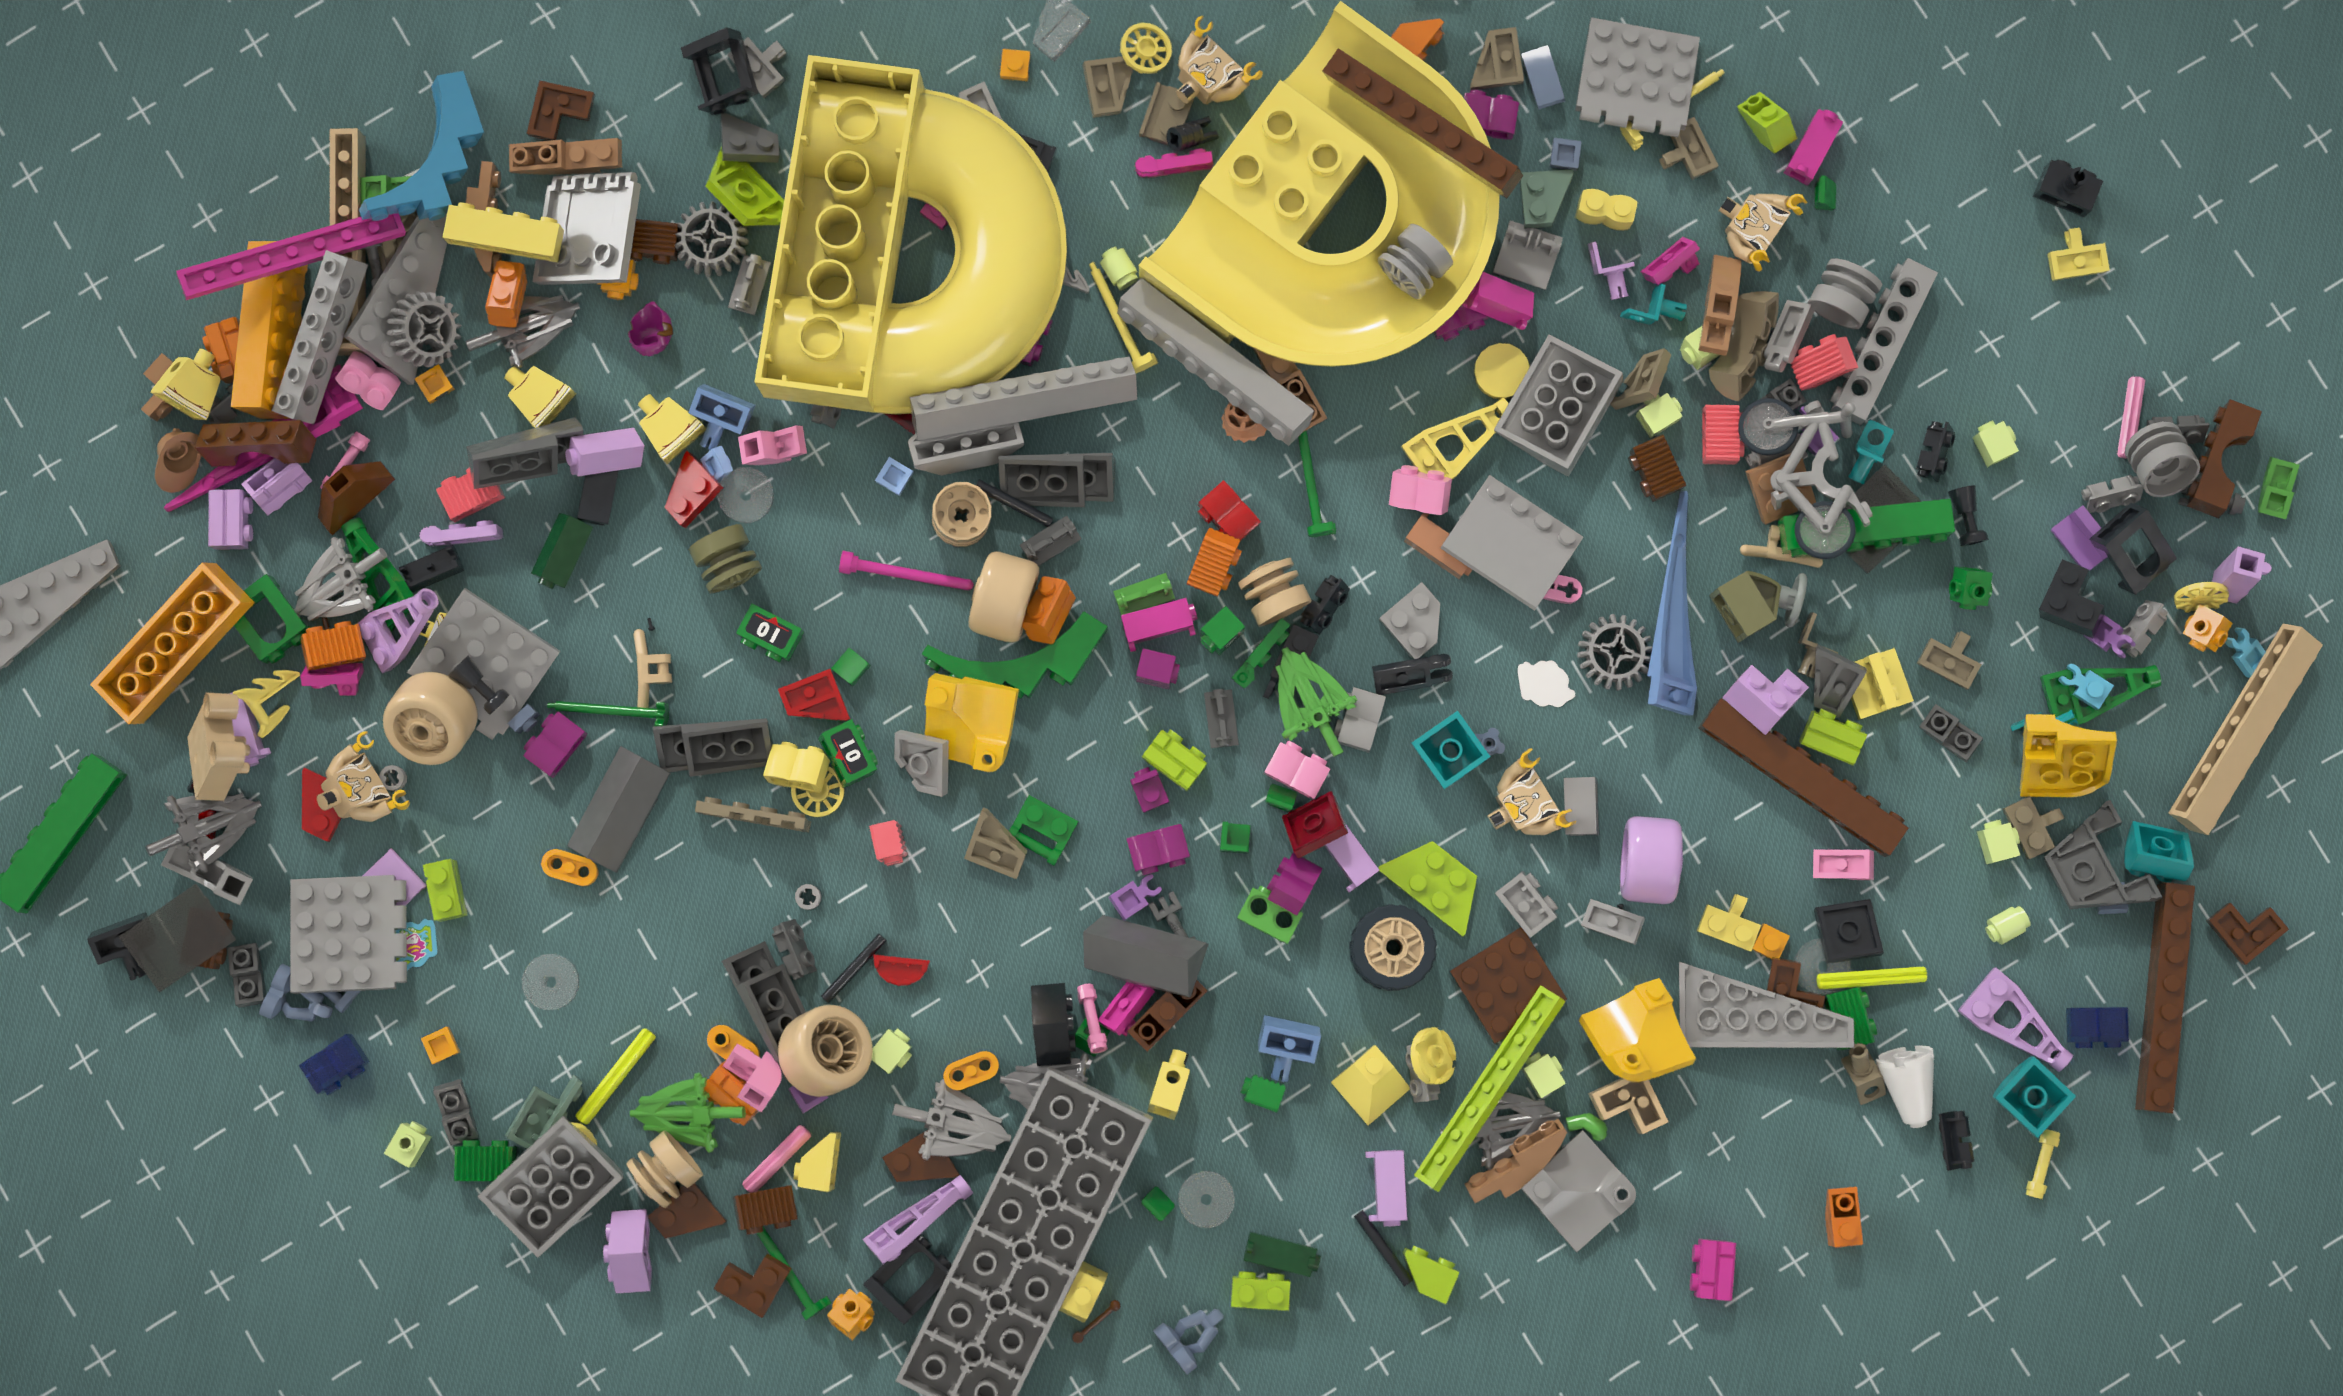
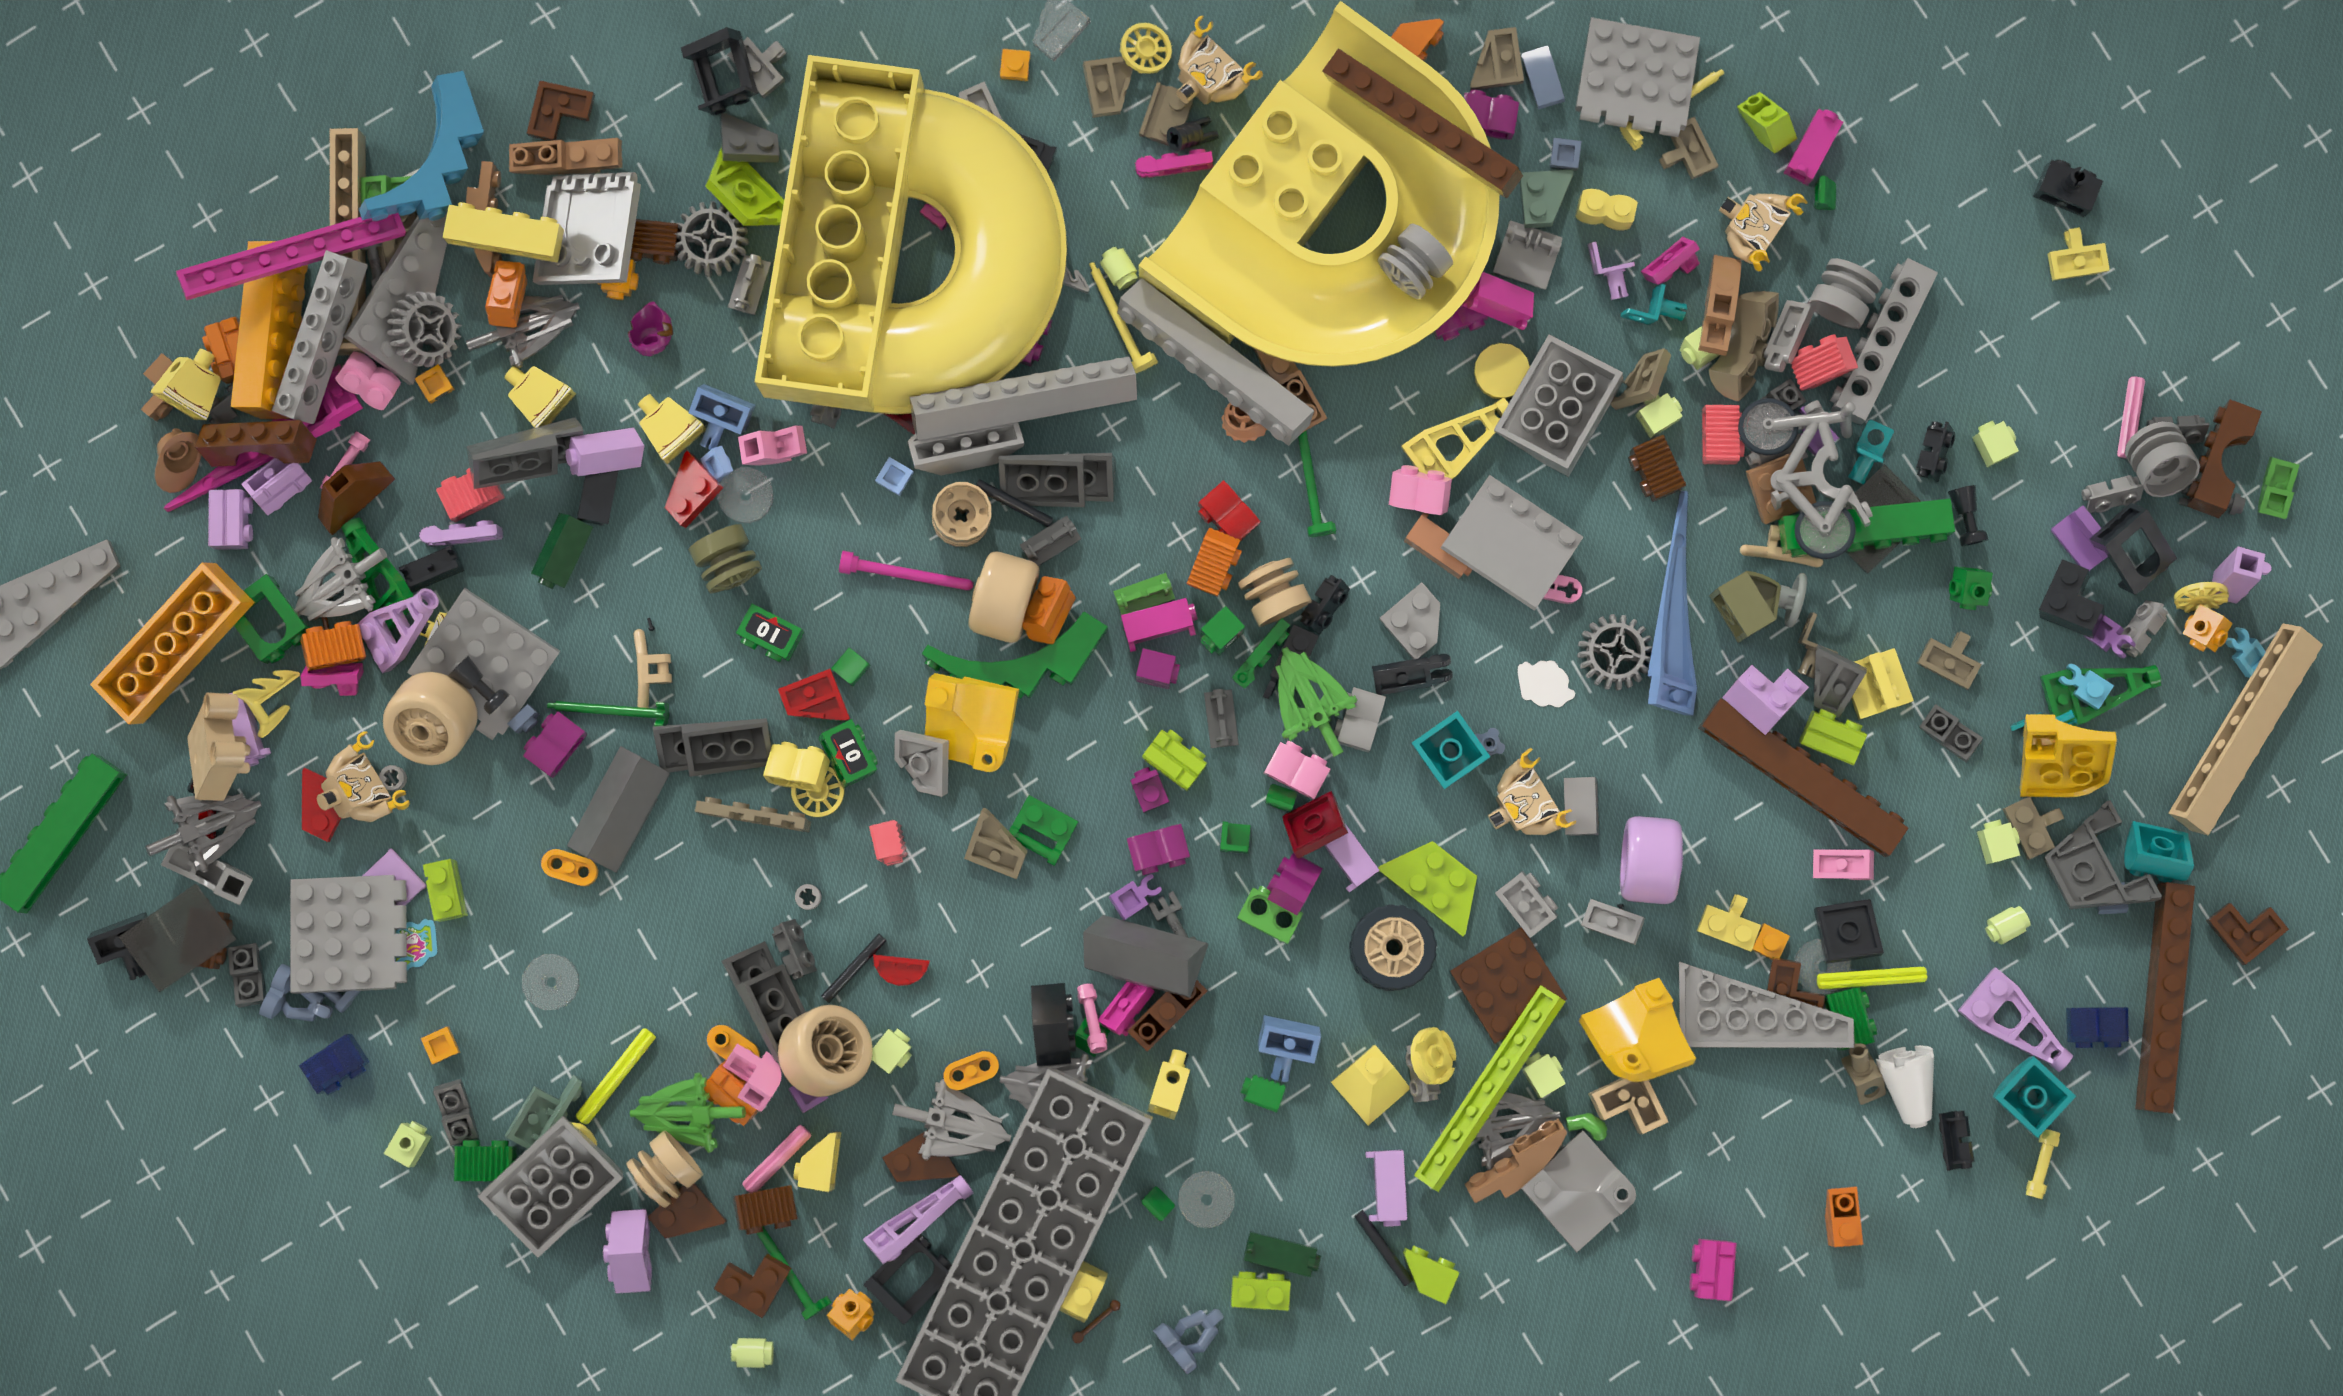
none -> yellowish green brick [731,1338,774,1368]

